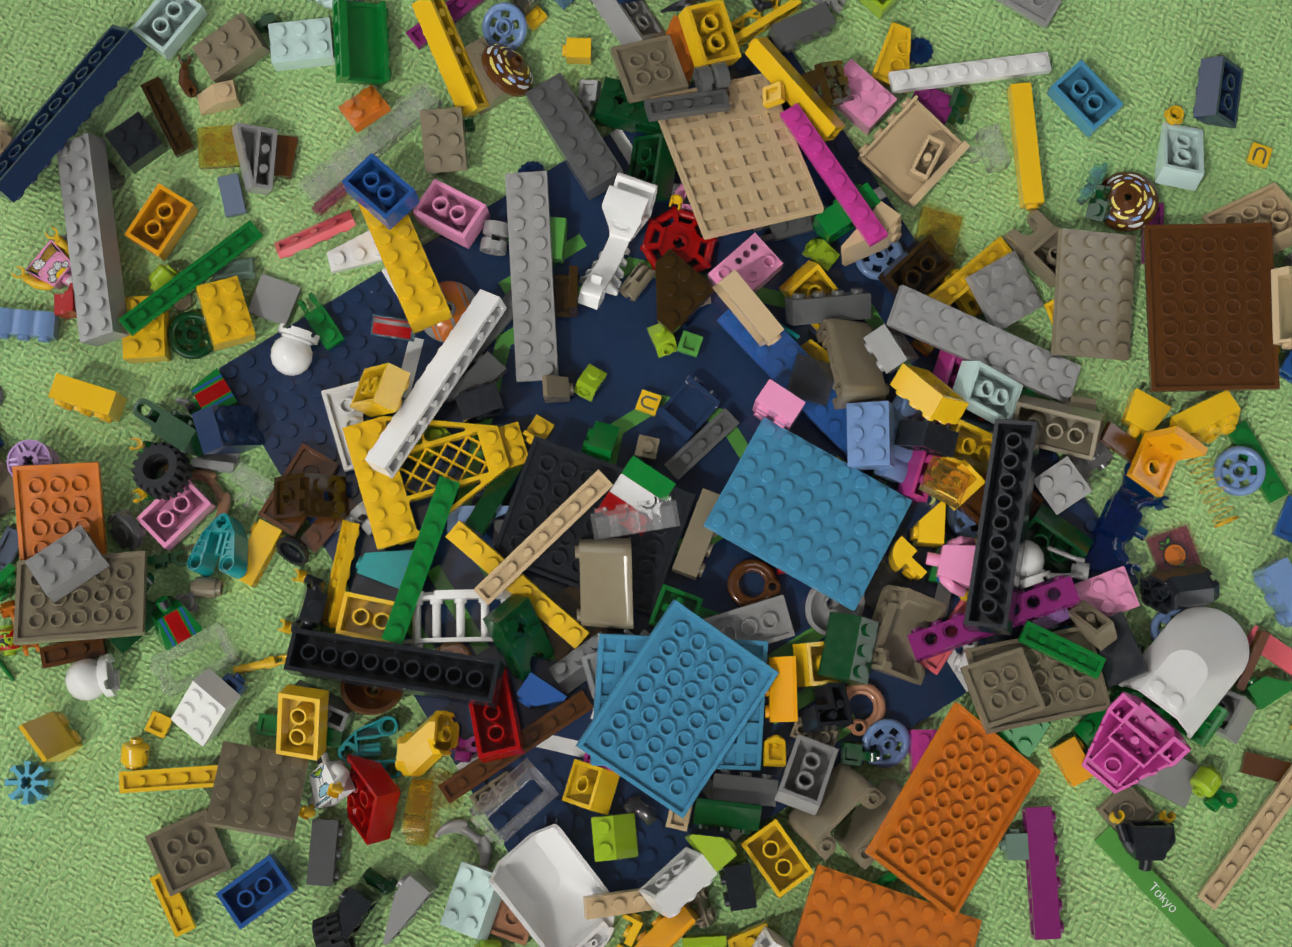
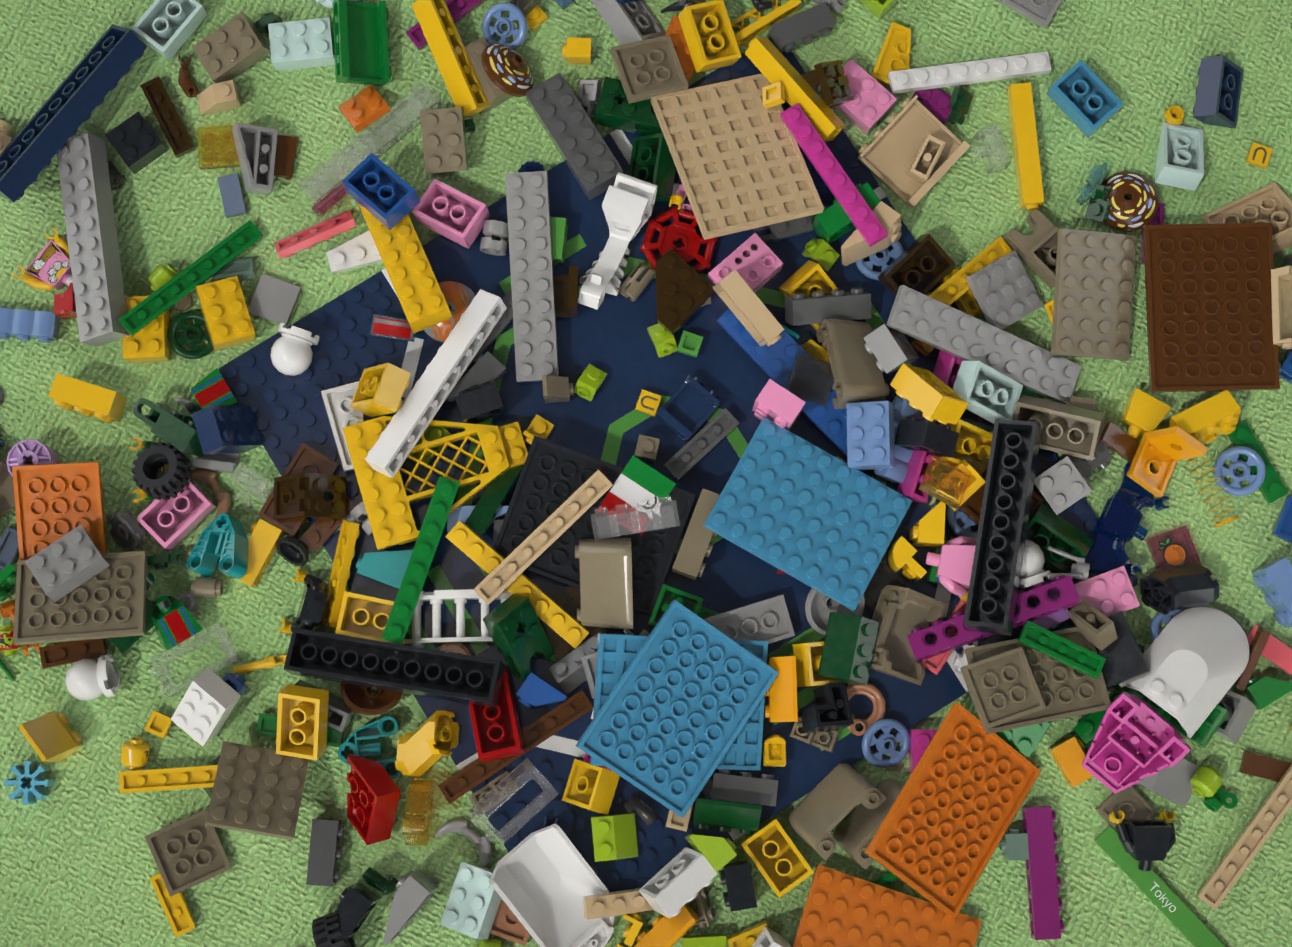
light orange brick [124,183,199,262] -> none
blue brick [216,853,298,930] -> none
green hinge [297,292,345,351] -> none
white torso [298,753,356,820] -> none
magenta piece [451,736,477,763] -> none
green brick [581,421,620,463] -> none
dark grey plate [644,89,730,122] -> none
dark grey wheel [694,61,730,92] -> none
reddish brown piece [727,559,781,607] -> none
light grey brick [774,734,839,815] -> none
dark green plate [841,741,880,766] -> none
clear blue piece [909,37,933,65] -> none
clear yellow plate [914,206,962,258] -> none

